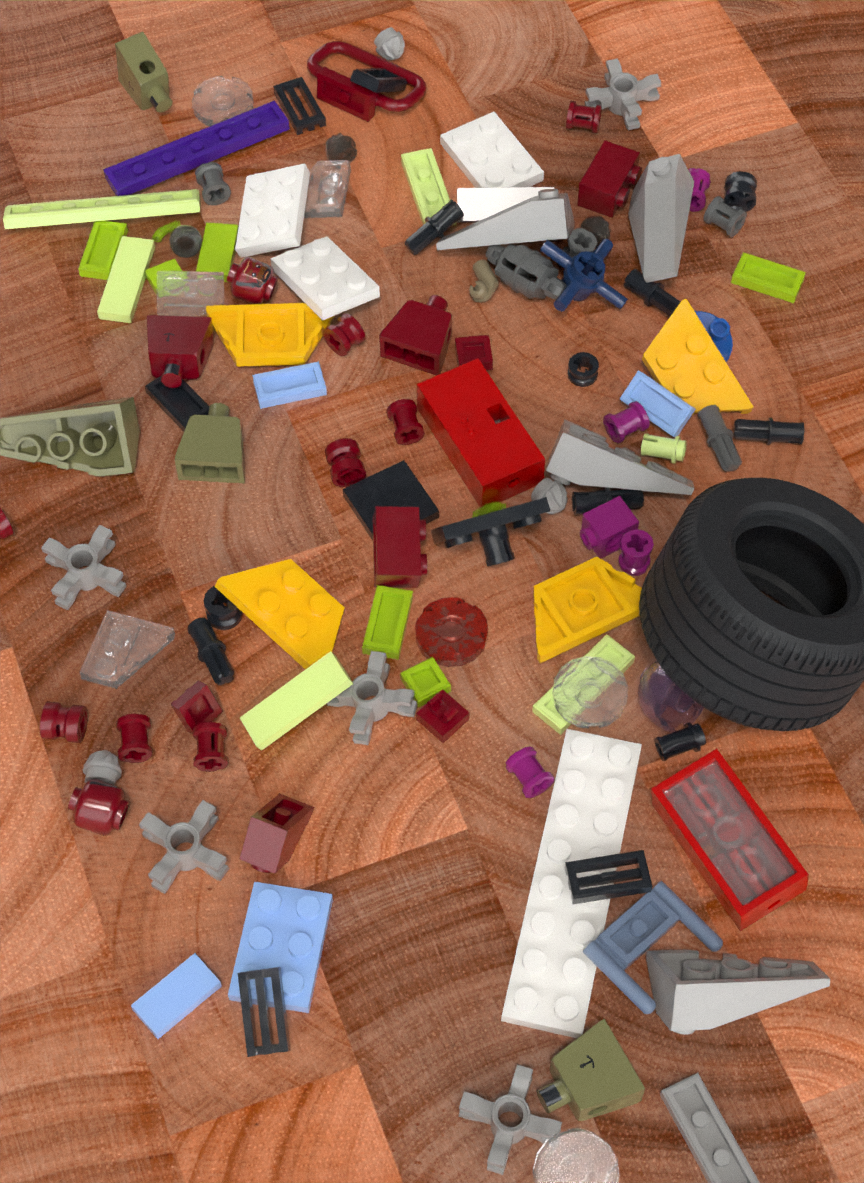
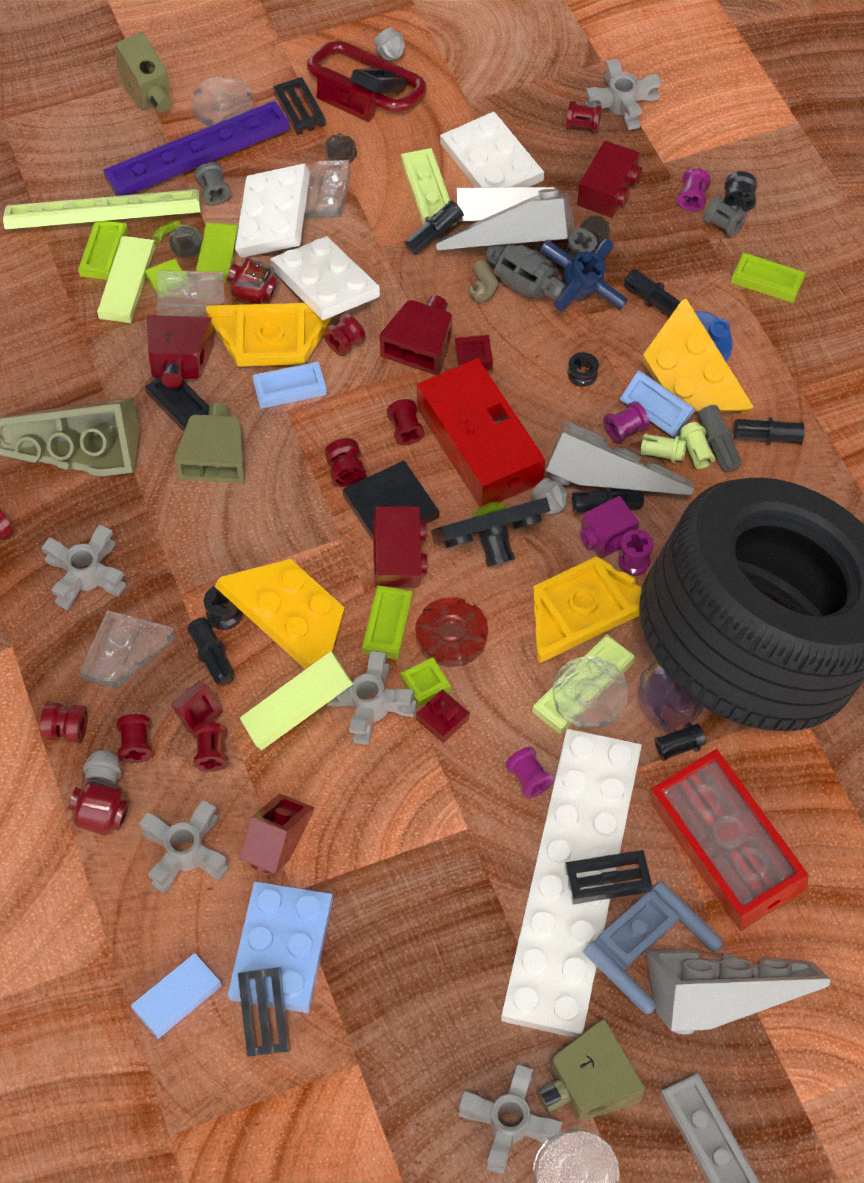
light grey wedge [628,154,694,283] -> none
none -> yellowish green pin [680,422,716,469]

